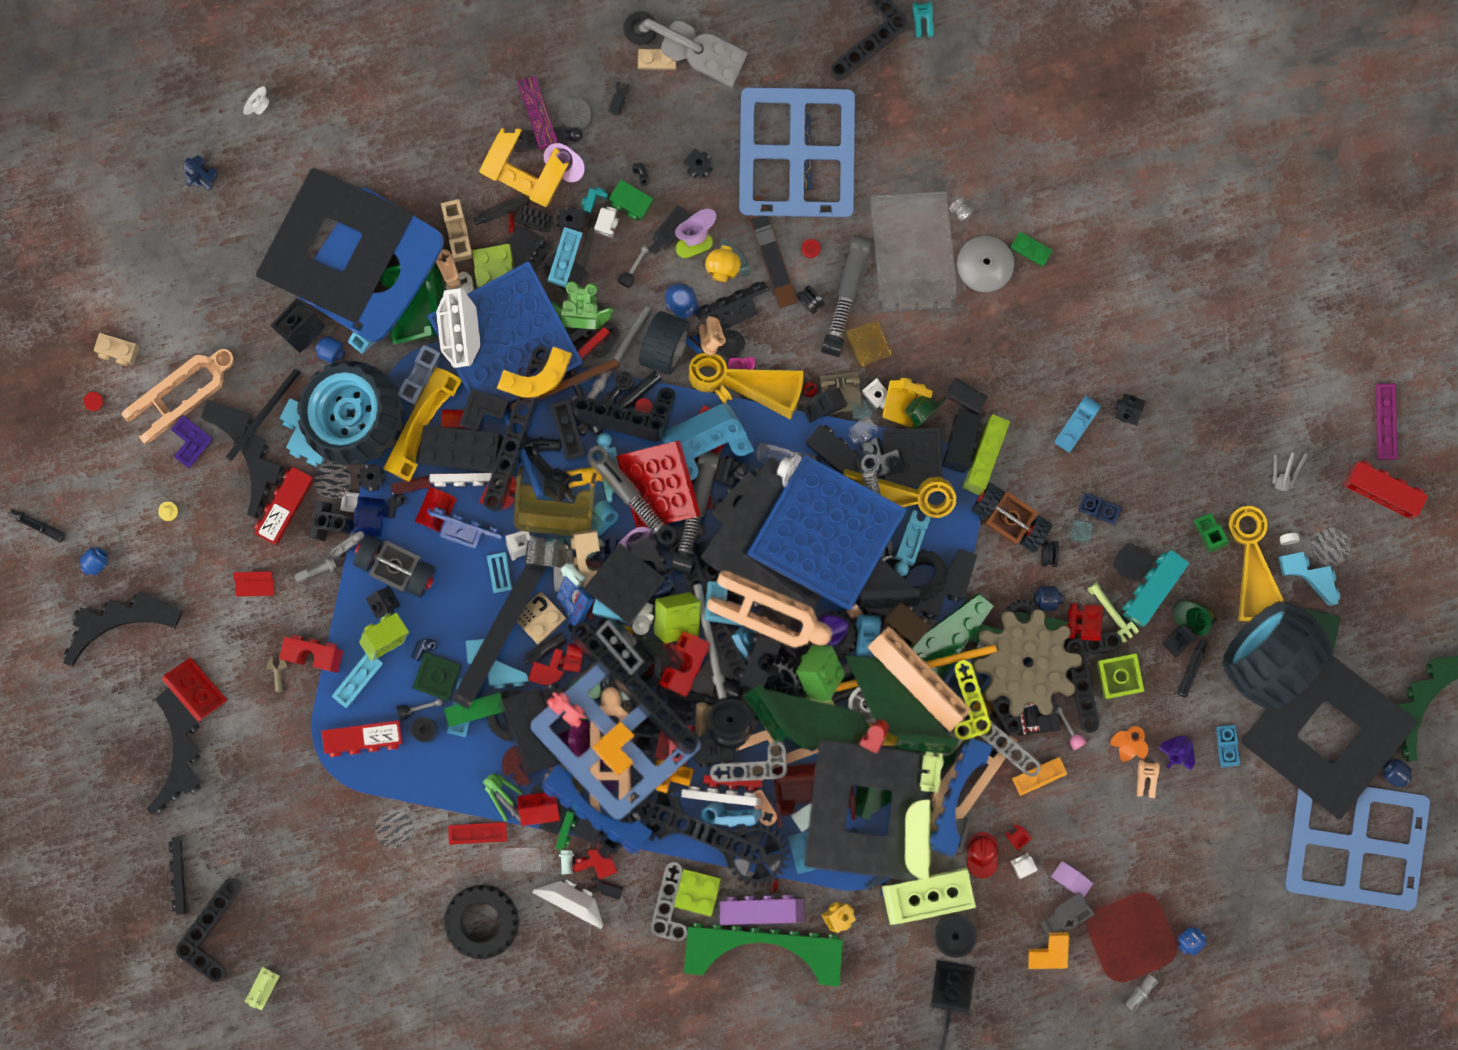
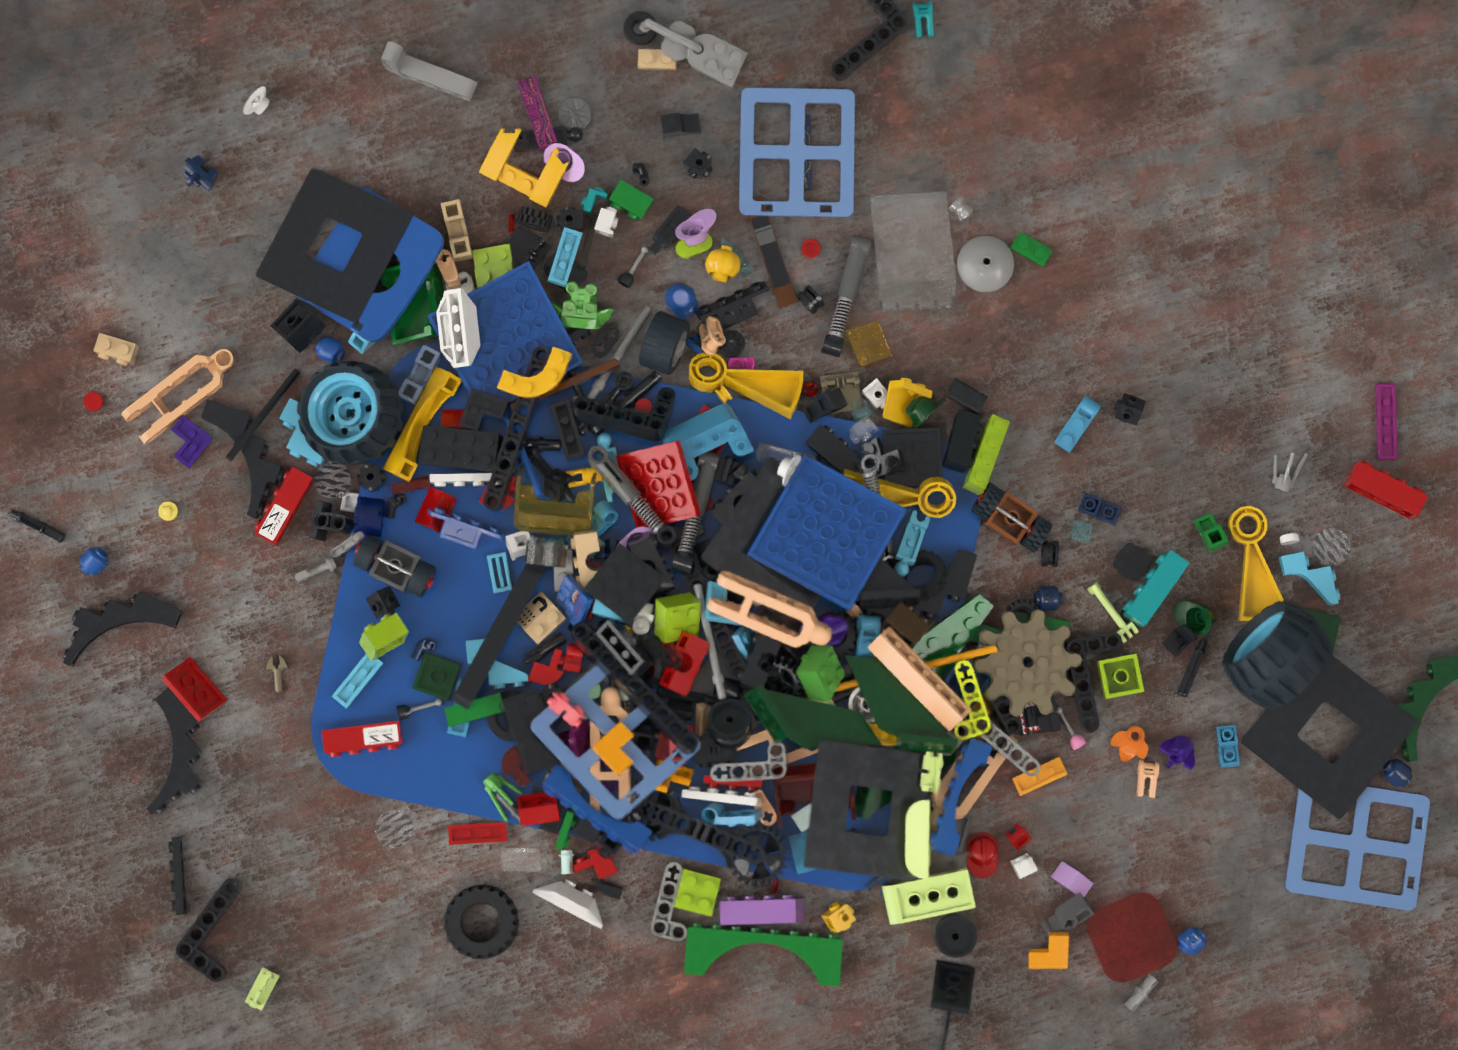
red panel [233,571,274,597] -> none
red arch [279,635,343,673] -> none
black wheel [411,717,438,743] -> none
black piece [473,194,529,226] -> none
light aqua pin [561,563,586,587] -> none
red tile [577,327,610,361] -> none
black bar [608,81,630,116] -> none
dark blue arm [653,573,674,598] -> none
leg [860,719,889,753] -> none
red plate [1067,603,1103,641] -> none
none -> light grey beam [381,41,478,101]
none -> black arch [660,113,701,138]

